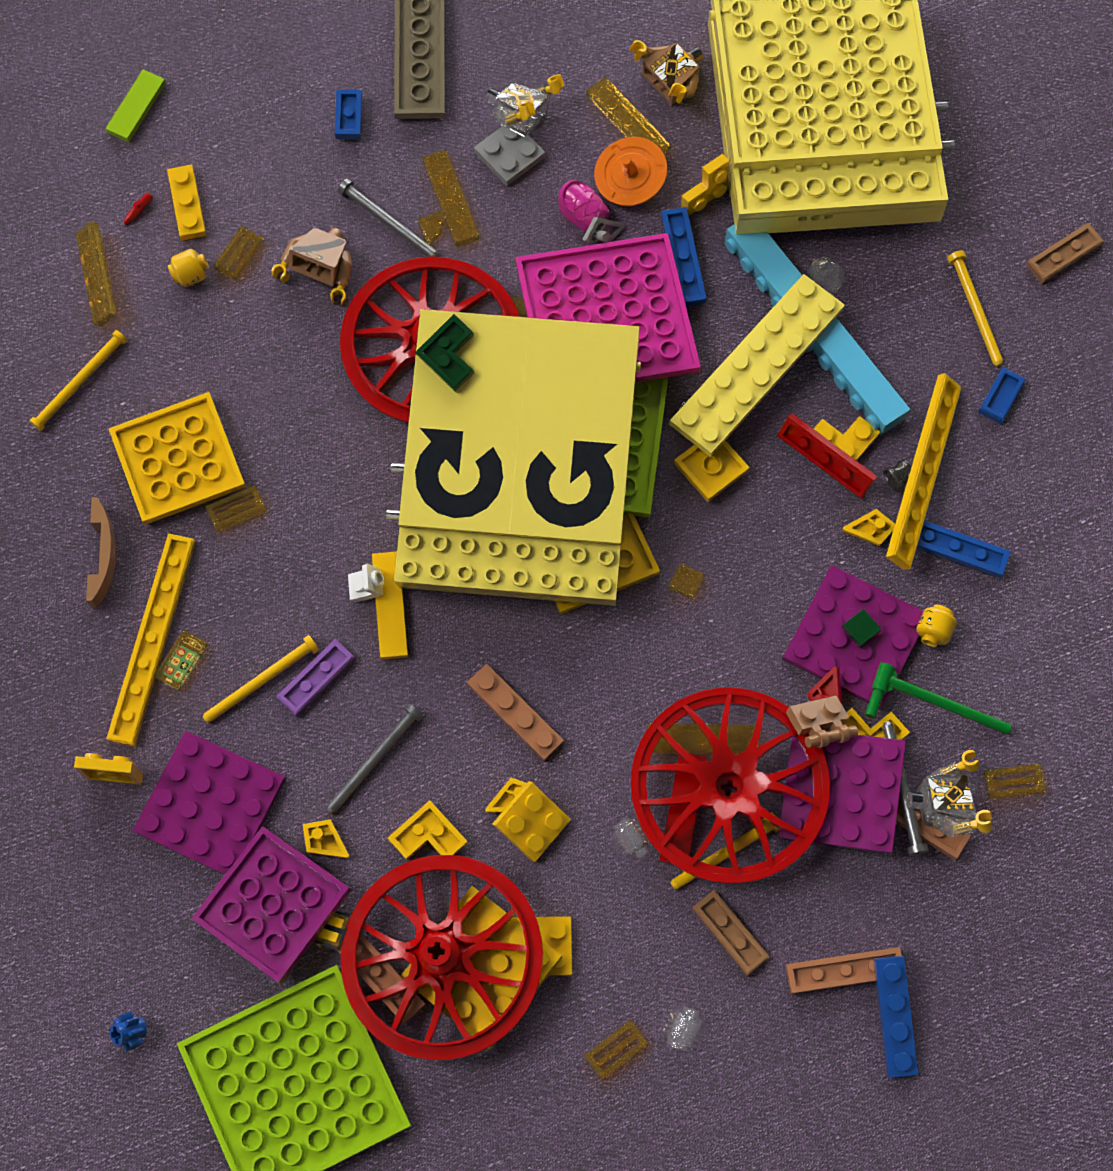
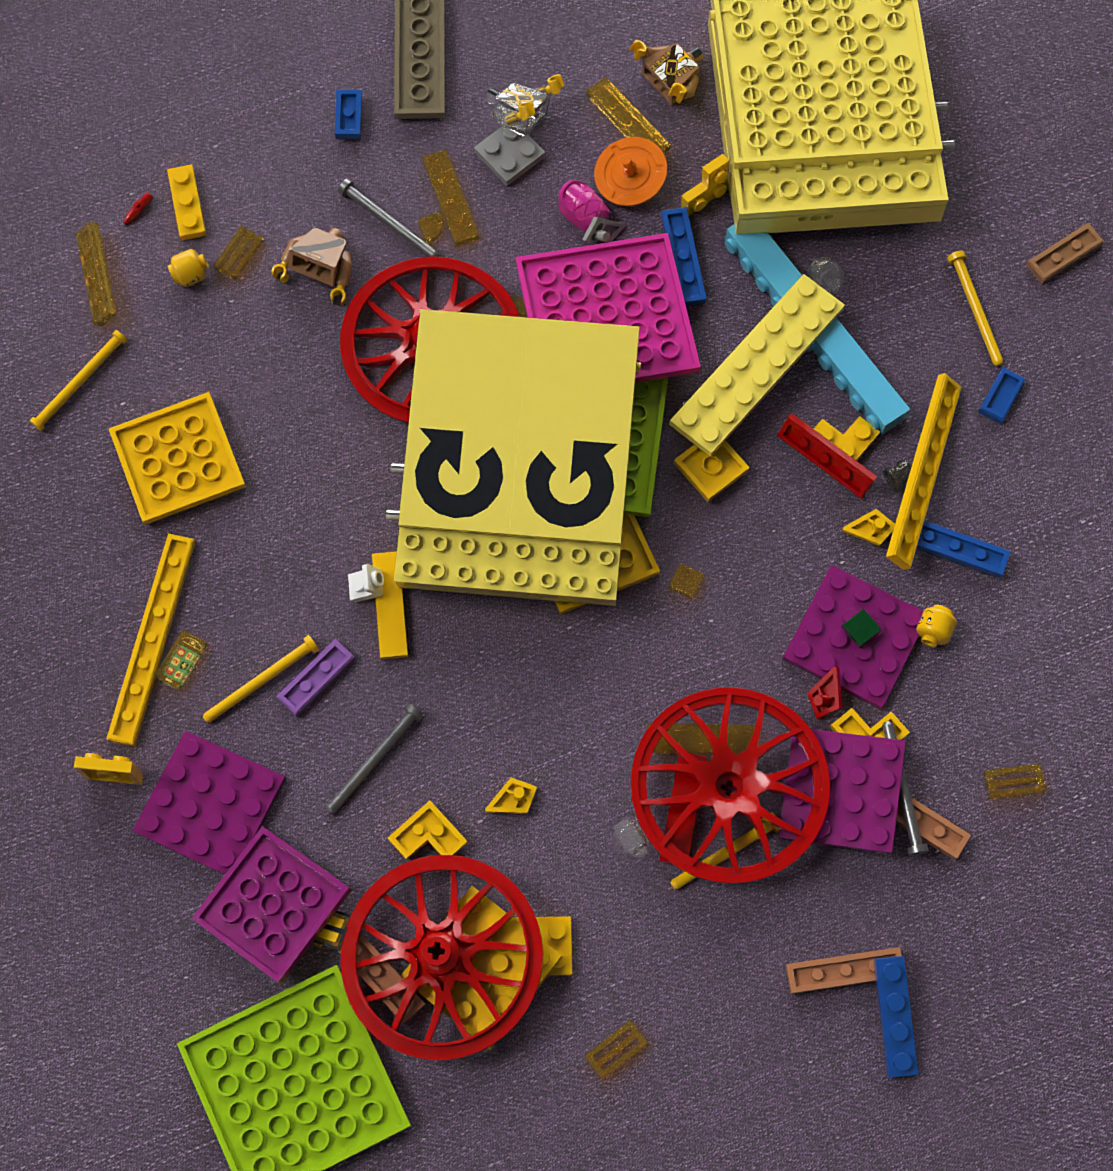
medium nougat slope [86,497,116,609] -> none
lime tile [105,69,166,143] -> none
blue gear [110,1012,147,1051] -> none
clear yellow tile [205,485,266,532] -> none
yellow piece [303,819,350,859] -> none
dark green tile [415,314,474,392] -> none
nougat plate [467,664,564,762] -> none
yellow plate [492,781,571,862] -> none
clear head [663,1006,706,1052] -> none
medium nougat tile [692,890,769,976] -> none
medium nougat plate [786,696,858,748] -> none
green bar [865,663,1012,735] -> none
torso [906,750,993,837] -> none

